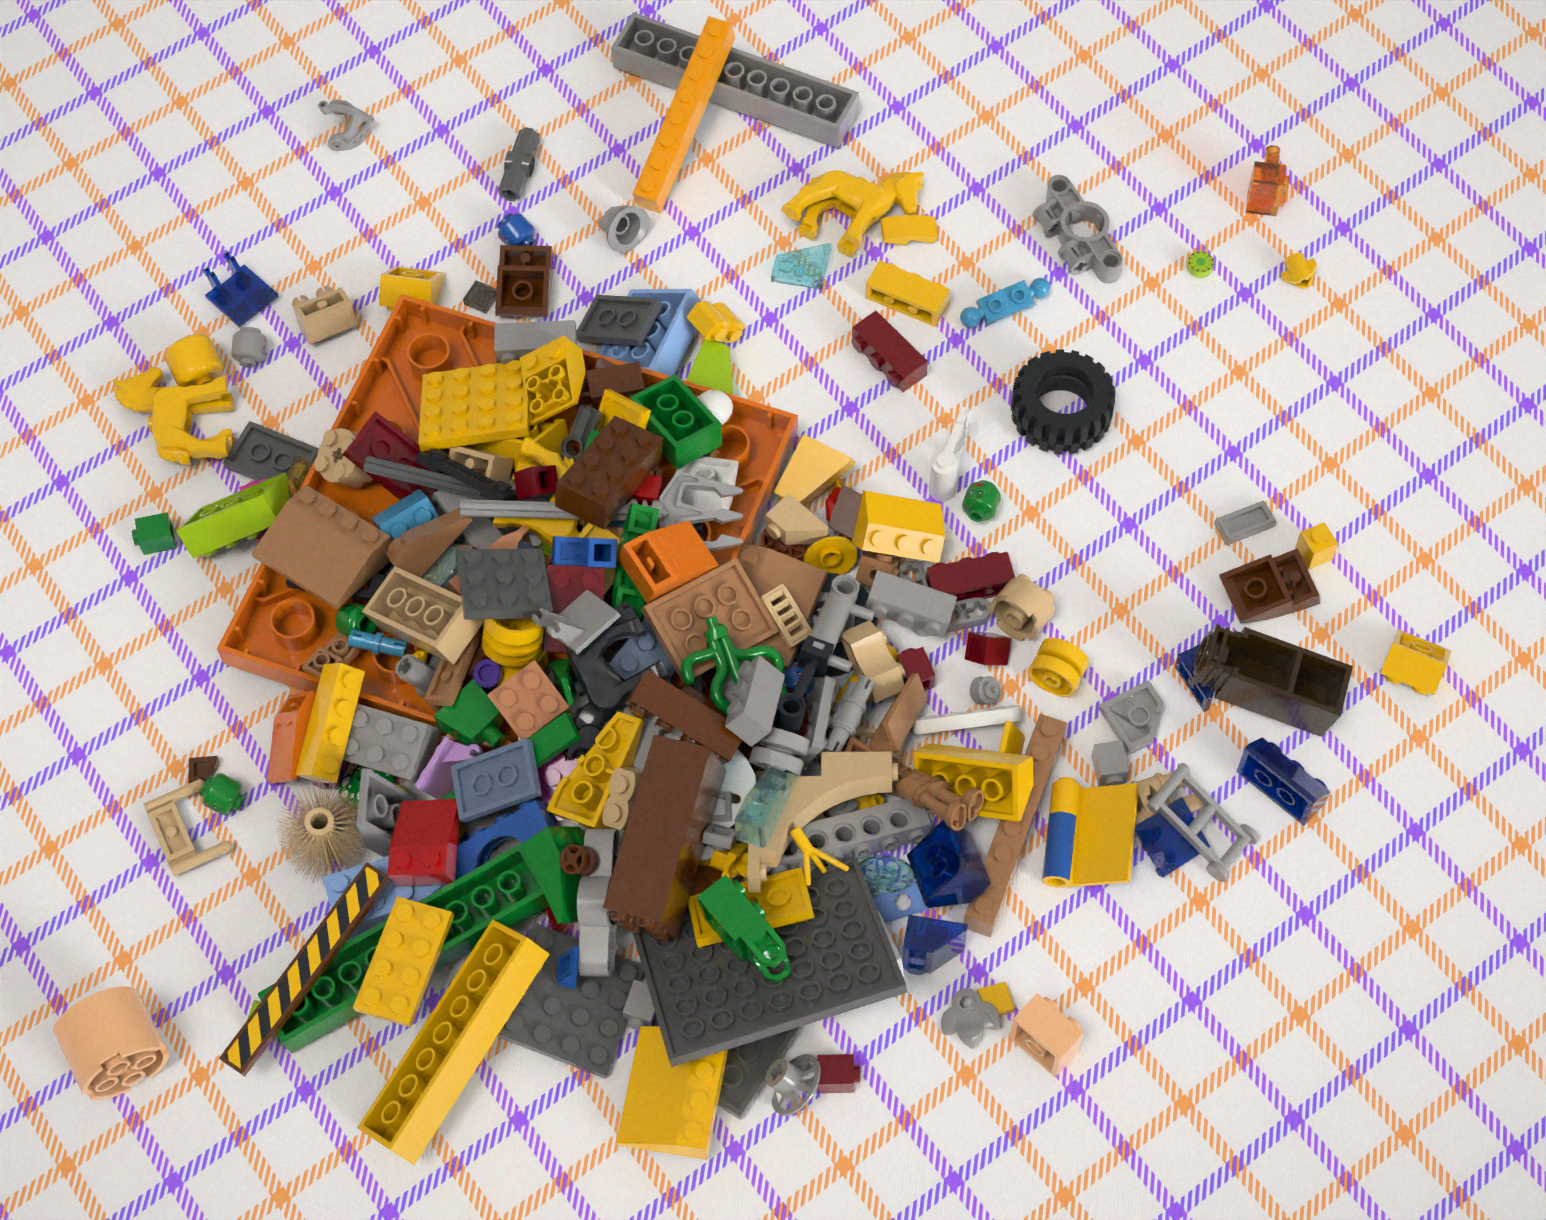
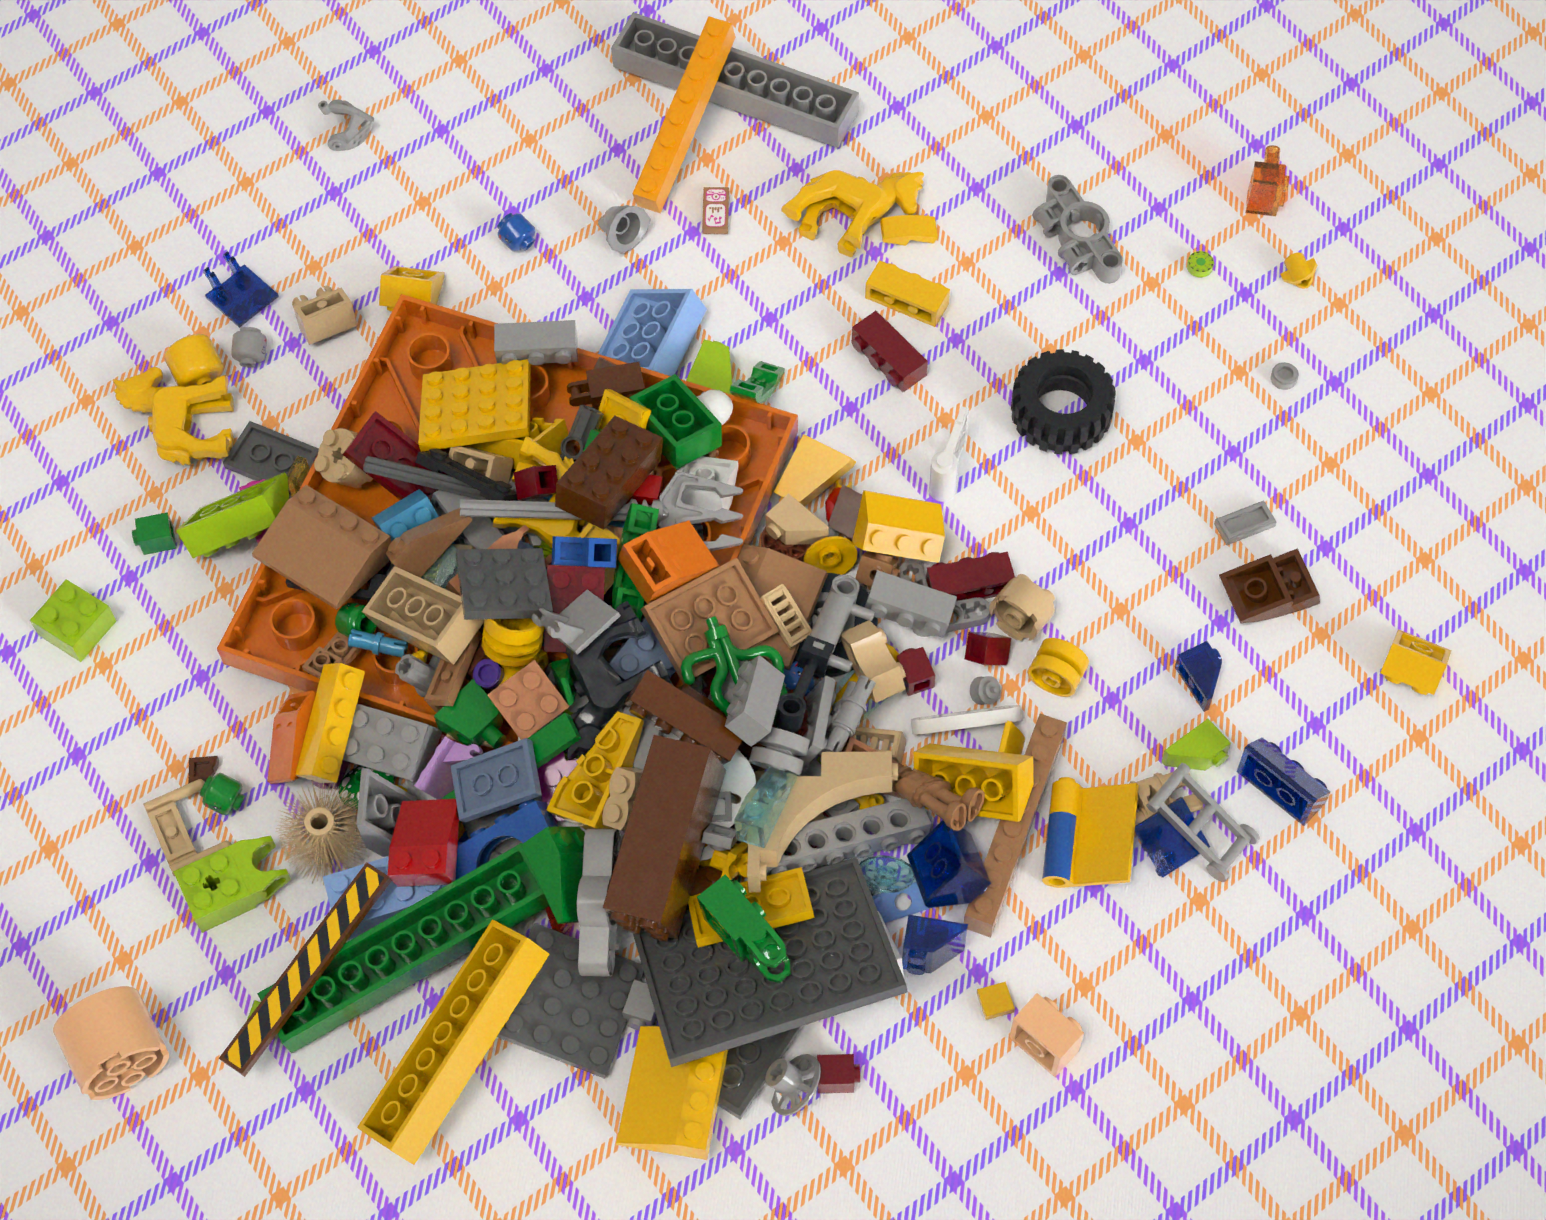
yellow plate [353,896,454,1028] -> none
clear smoke tile [463,280,496,314] -> none
reddish brown slope [495,245,554,317] -> none
dark grey piece [498,127,541,202] -> none
yellow slope [519,335,586,426] -> none
blue slope [556,946,579,989] -> none
reddish brown wheel [560,844,598,876] -> none
dark grey plate [577,295,663,346] -> none
yellow brick [686,301,746,343] -> none
clear light blue wing [771,243,832,290] -> none
yellow plant [789,826,849,886] -> none
medium nougat panel [869,673,928,752] -> none
light grey plate [941,988,1001,1048] -> none
dark azure plate [960,278,1050,328] -> none
green head [962,480,1001,522] -> none
light grey brick [1091,740,1129,787] -> none
light grey plate [1099,680,1164,755] -> none
dark brown piece [1191,624,1353,737] -> none
yellow brick [1295,522,1338,570] -> none
none -> lime brick [30,579,116,662]
none -> lime brick [173,836,291,933]
none -> tile [702,187,729,234]
none -> green slope [730,361,785,403]
none -> lime slope [1161,719,1231,771]
none -> light grey tile [1270,362,1299,390]

